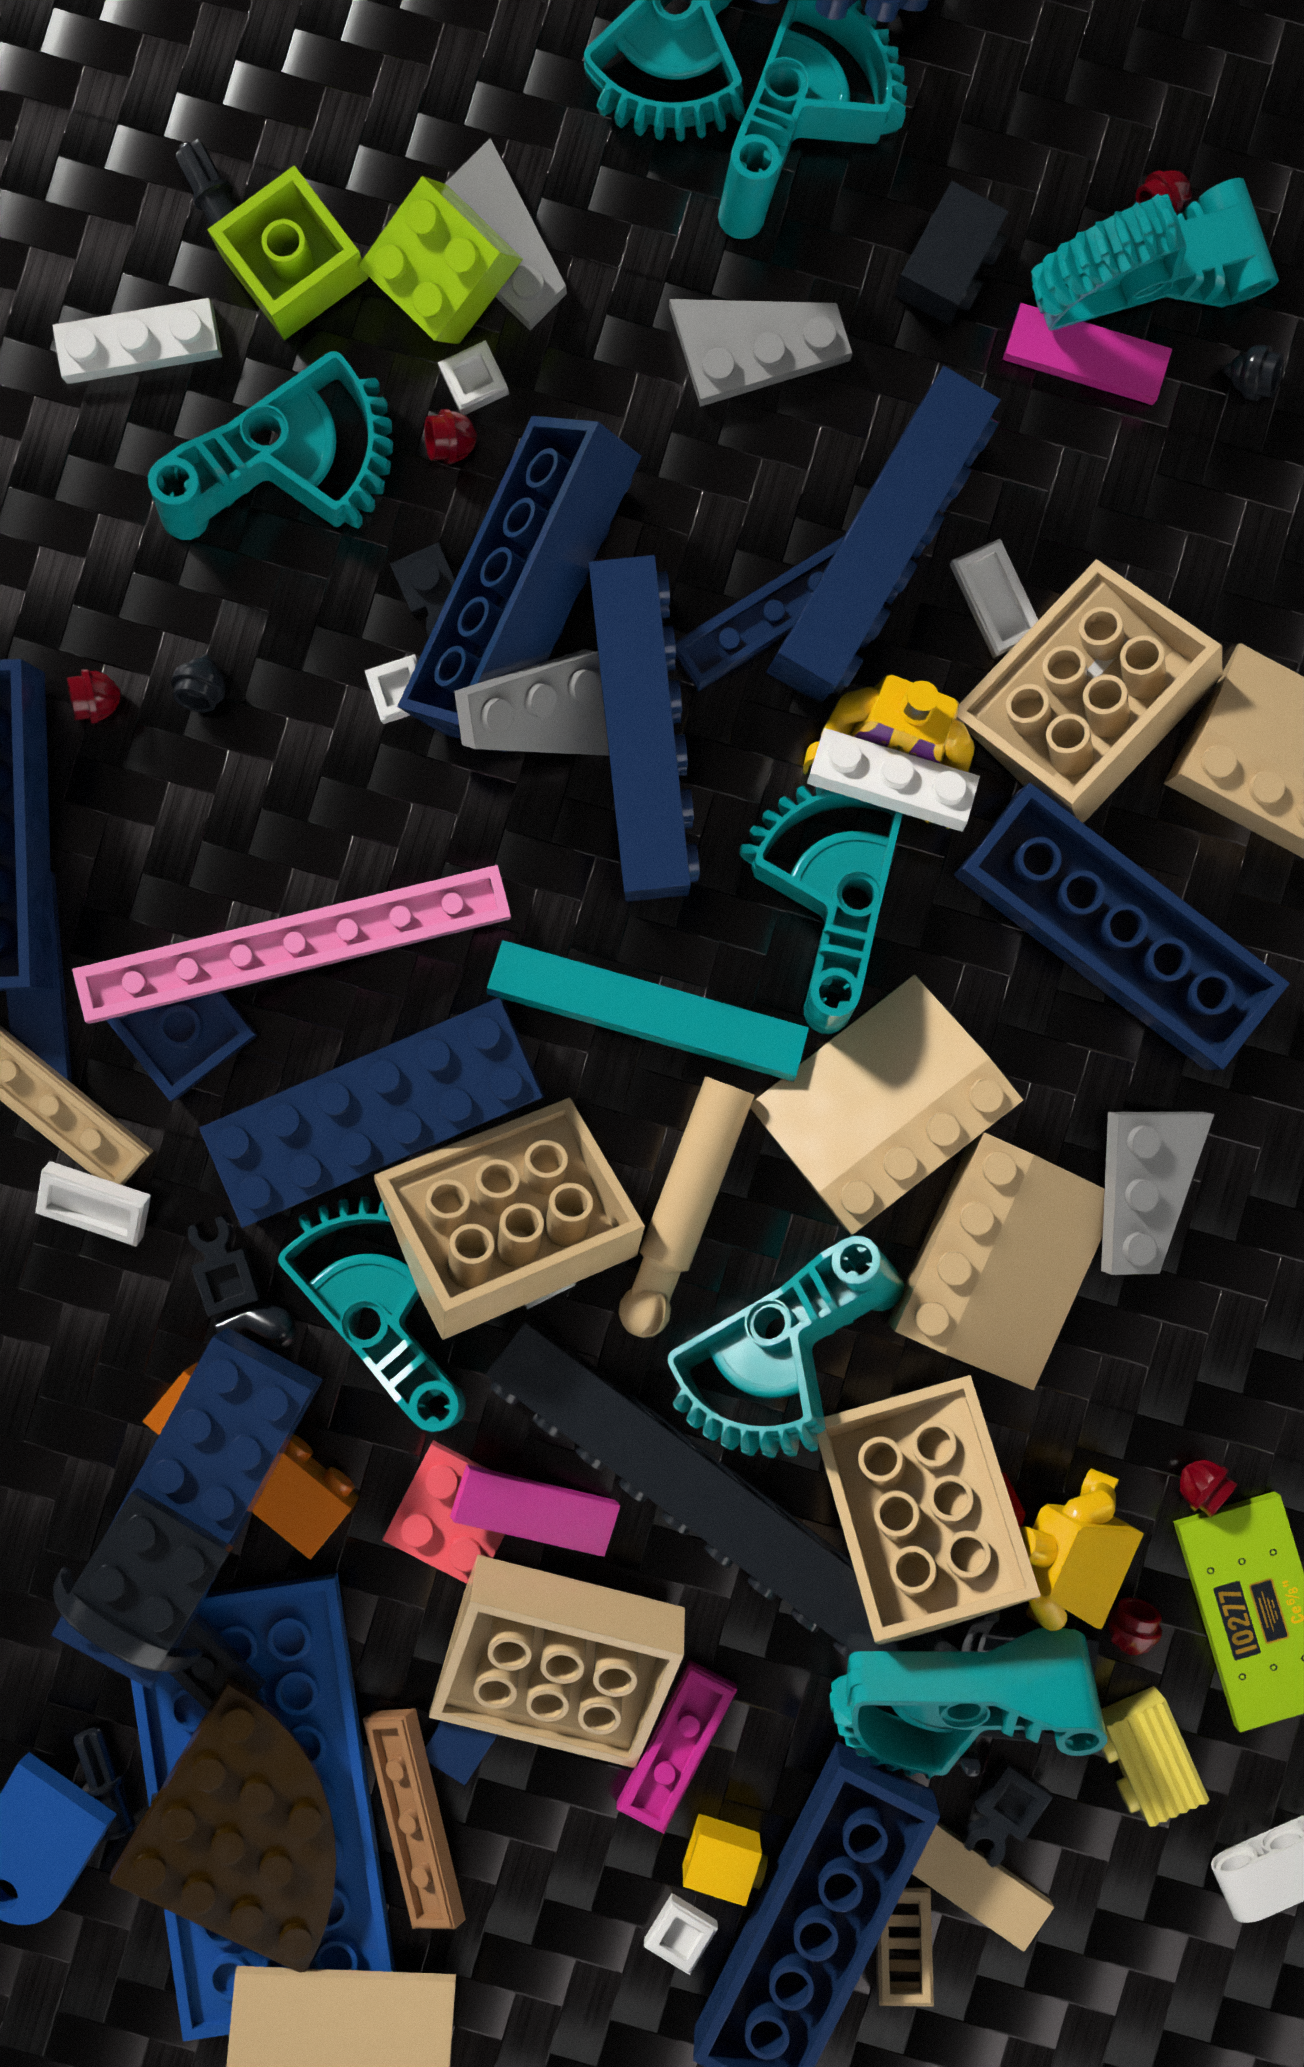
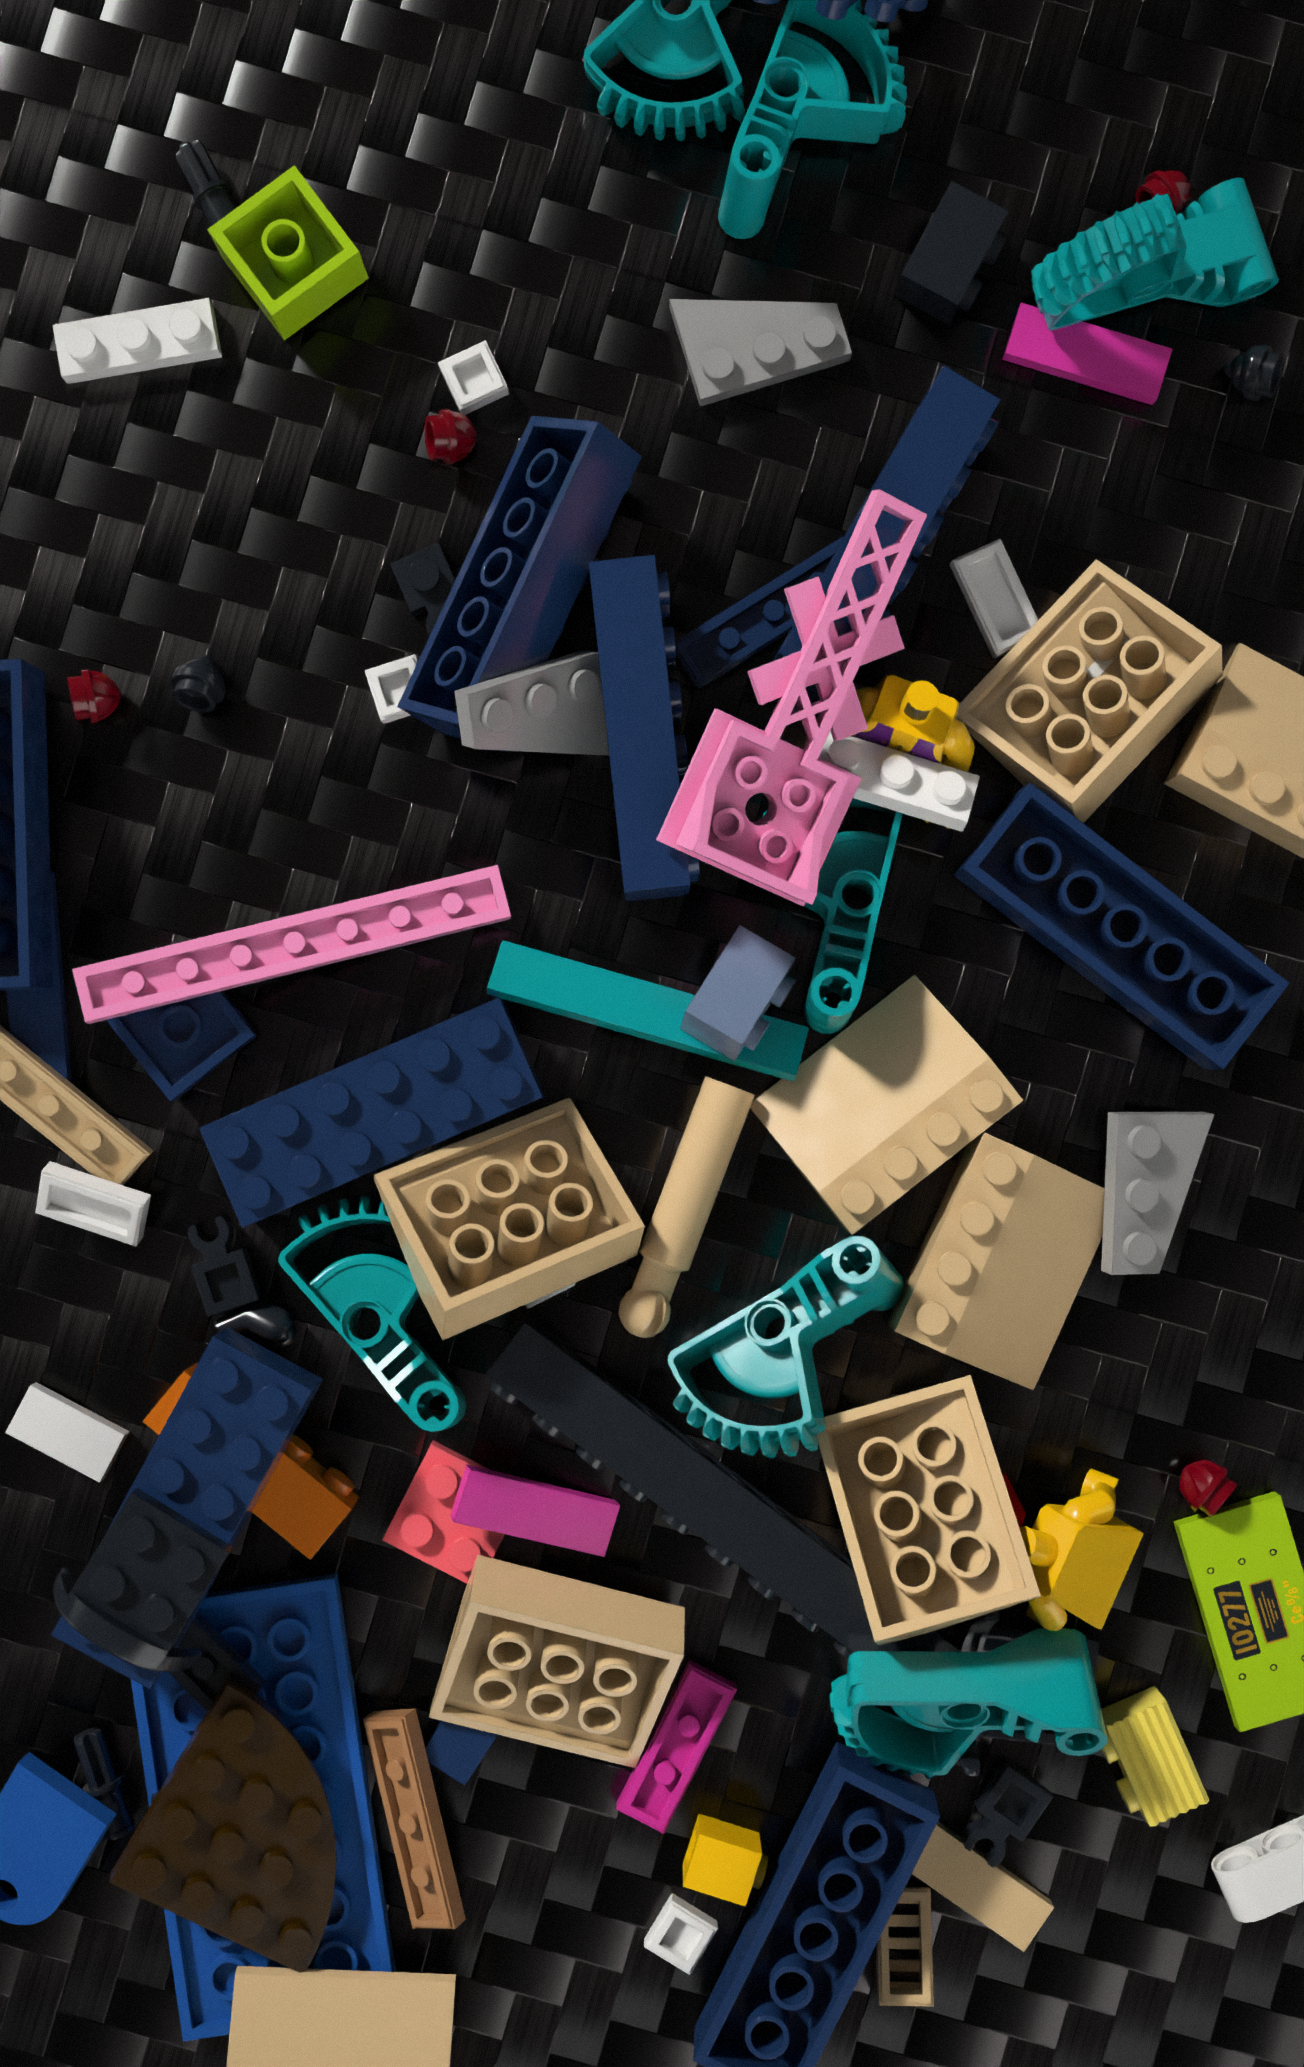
teal arm [148,351,393,540] -> none
lime brick [358,176,523,344] -> none
light grey wing [445,138,567,330] -> none
dark red plate [1108,1597,1162,1655] -> none
none -> white tile [5,1382,130,1483]
none -> bright pink piece [656,489,927,907]
none -> sand blue brick [680,926,796,1061]

